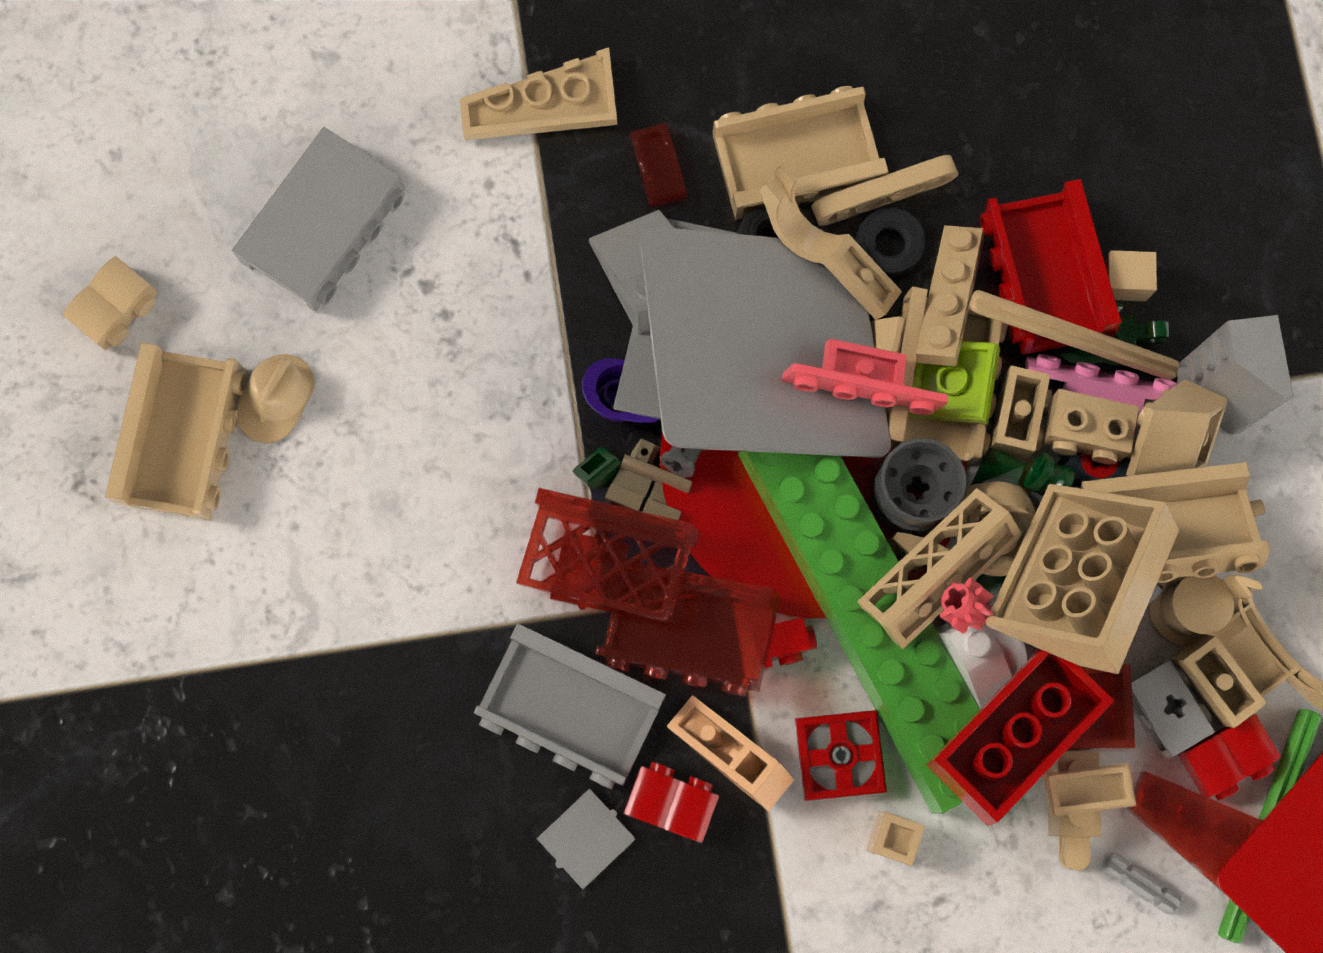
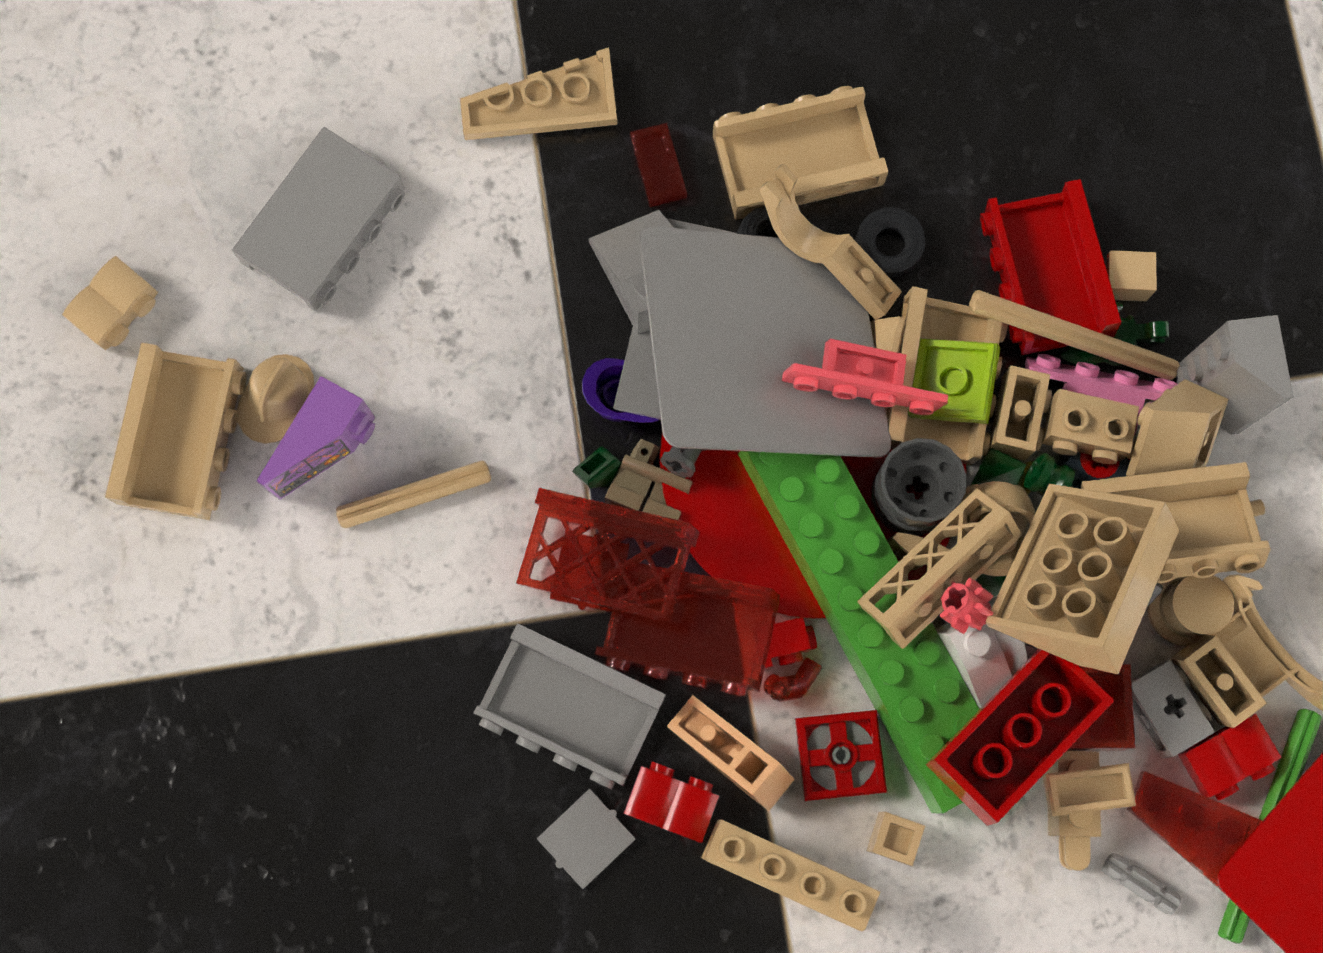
tan beam [811,155,958,226] -> none
tan plate [915,225,984,367] -> none
none -> medium lavender slope [257,376,375,500]
none -> tan axle [336,460,491,528]
none -> tan panel [701,819,880,931]
none -> clear red arm [763,657,823,702]

